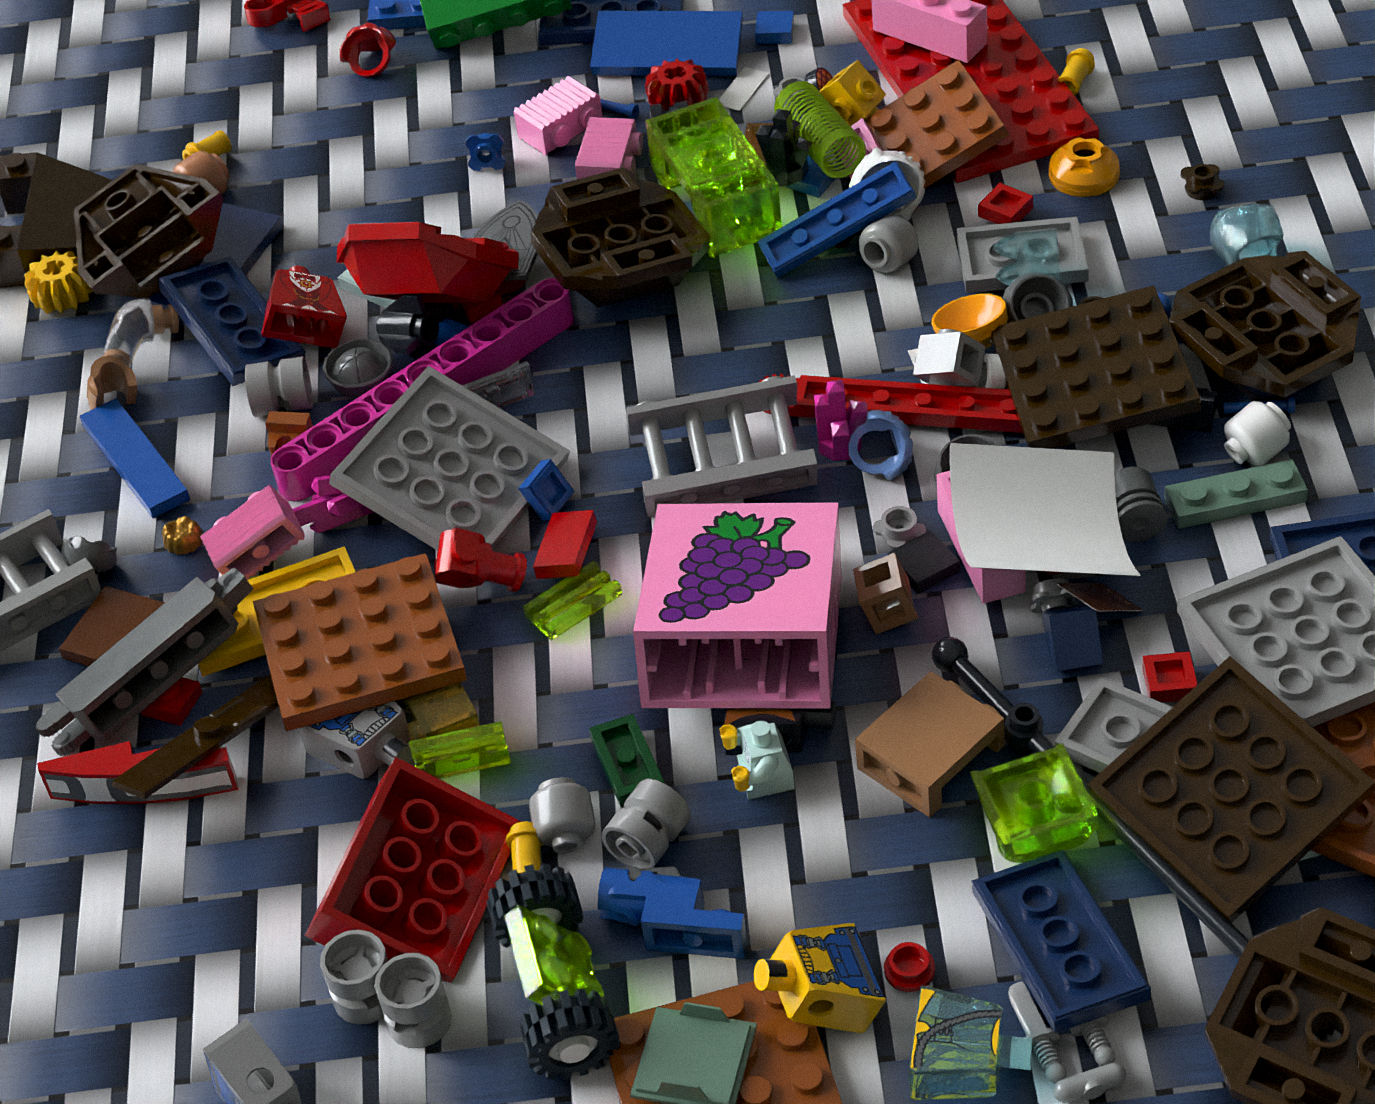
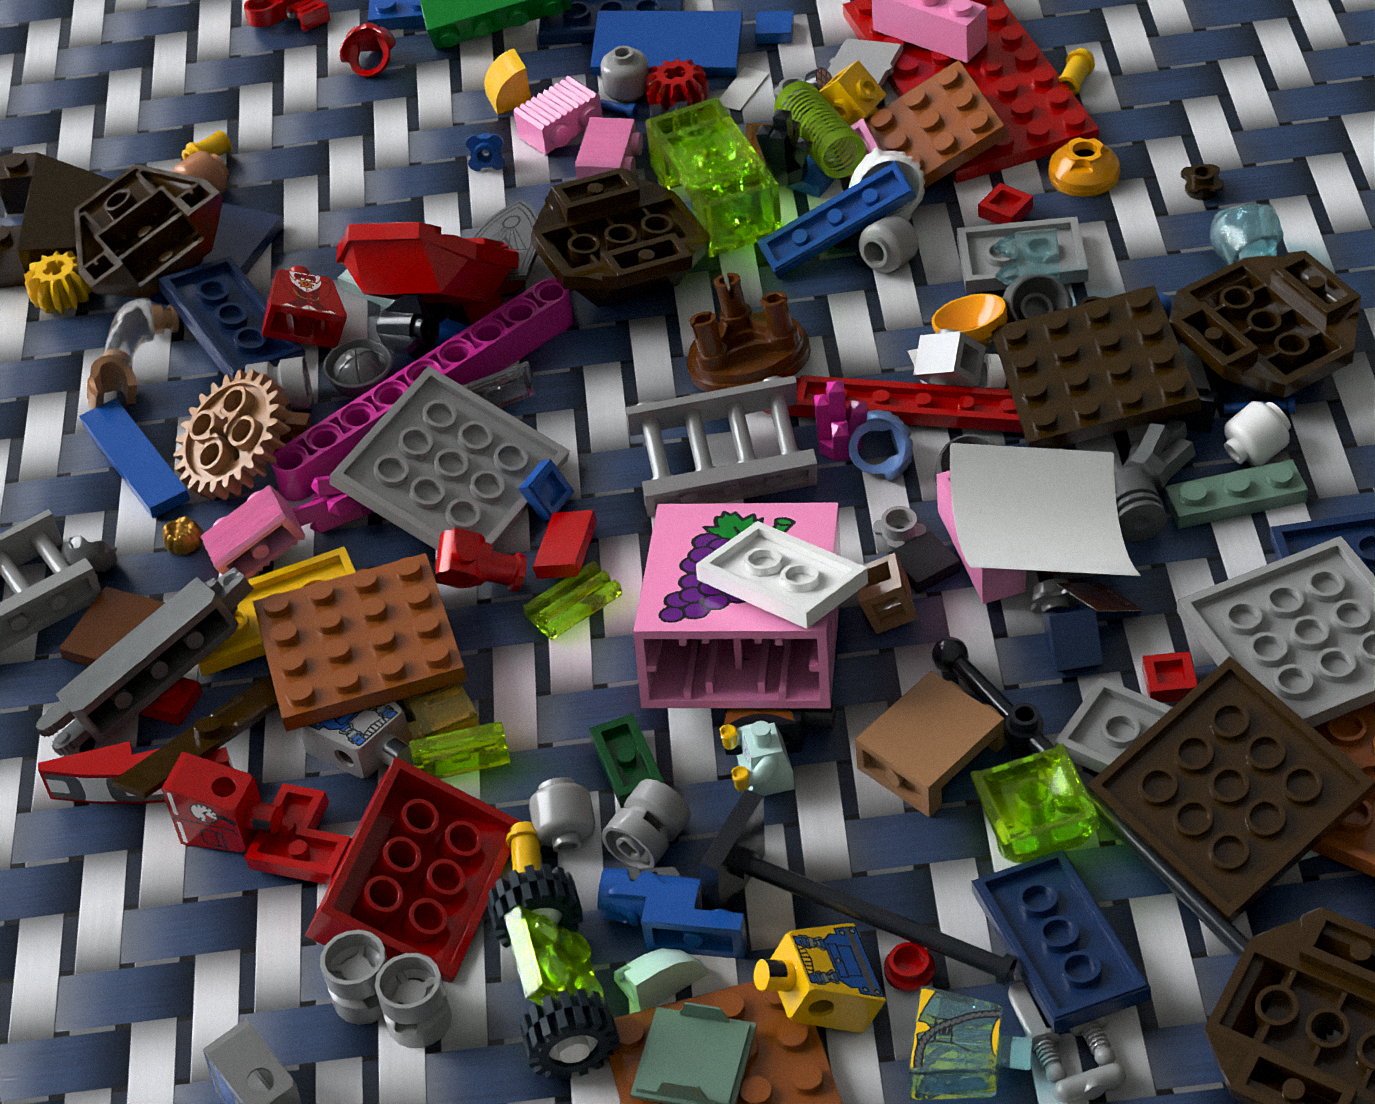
none -> red torso [161,752,283,852]
none -> medium nougat gear [173,369,292,501]
none -> red plate [244,783,351,885]
none -> yellow brick [484,48,531,115]
none -> light grey head [600,46,650,104]
none -> light aqua brick [614,948,709,1011]
none -> reddish brown piece [687,273,811,392]
none -> white plate [696,521,868,629]
none -> black tile [700,789,1017,986]
none -> light grey piece [827,38,904,88]
none -> dark grey rock [1121,420,1196,493]

